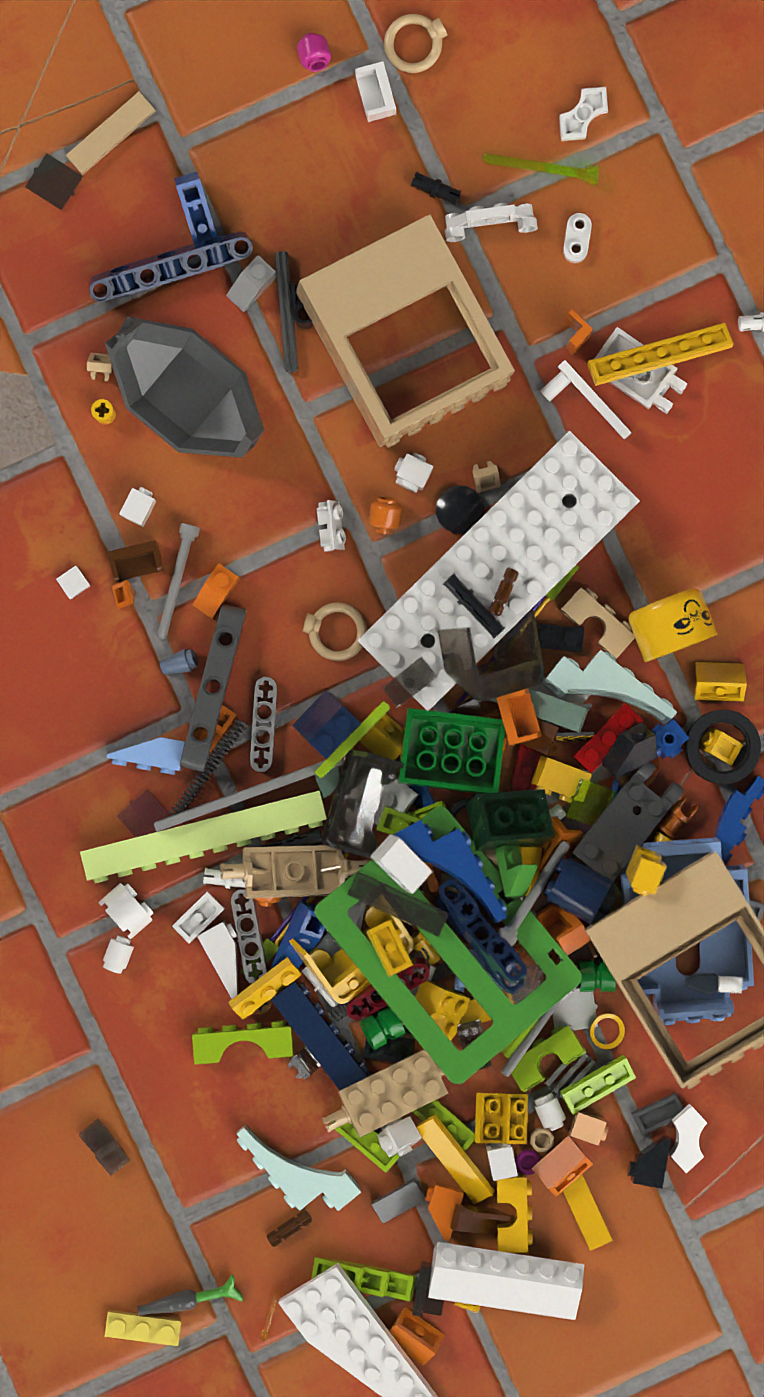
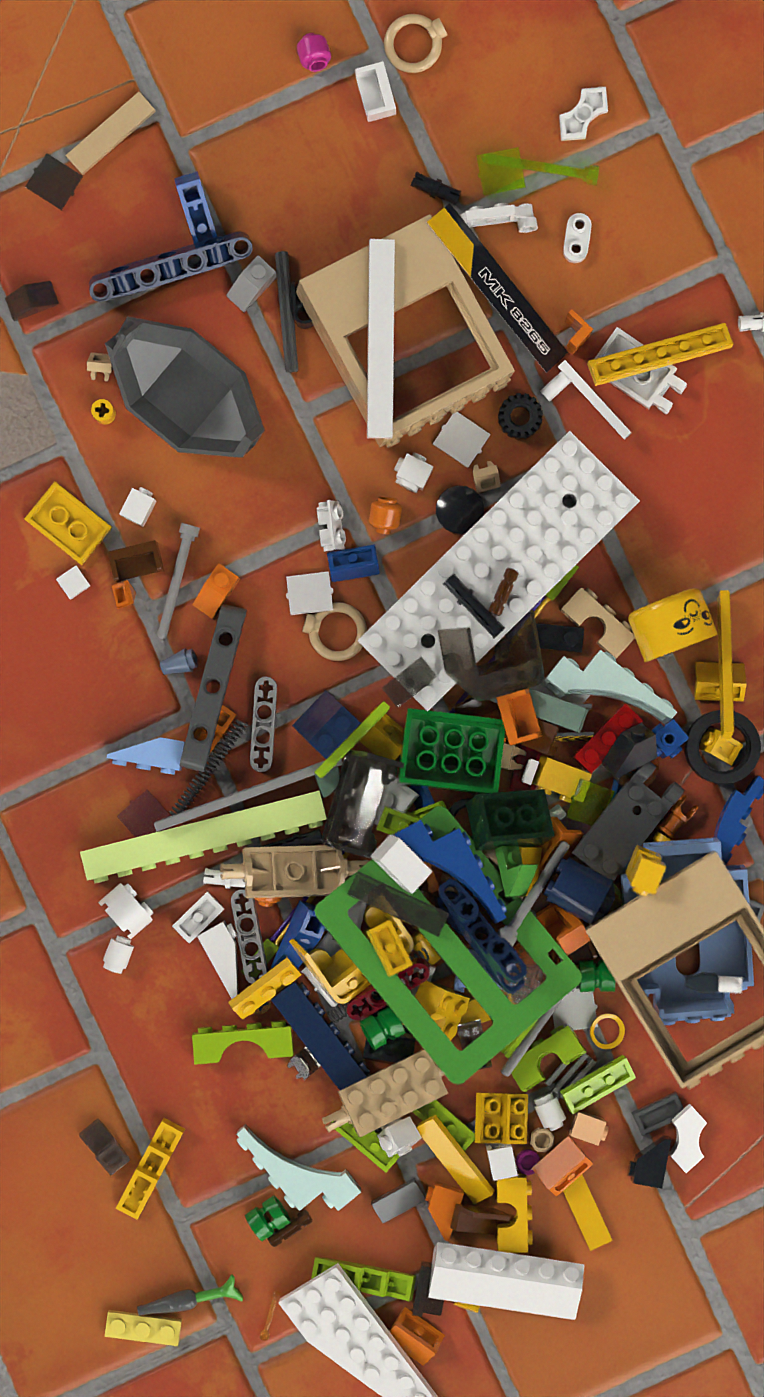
none -> clear smoke slope [5,281,59,321]
none -> yellow tile [24,481,113,565]
none -> yellow slope [116,1118,185,1220]
none -> green wheel [245,1195,291,1242]
none -> white piece [286,571,334,615]
none -> blue slope [327,544,380,582]
none -> white tile [367,239,395,439]
none -> black sticker [427,203,568,373]
none -> white piece [433,412,491,468]
none -> clear neon green piece [476,147,526,196]
none -> black tyre [498,393,543,439]
none -> tan tile [501,743,526,770]
none -> white tile [521,759,539,785]
none -> yellow tile [717,590,734,739]

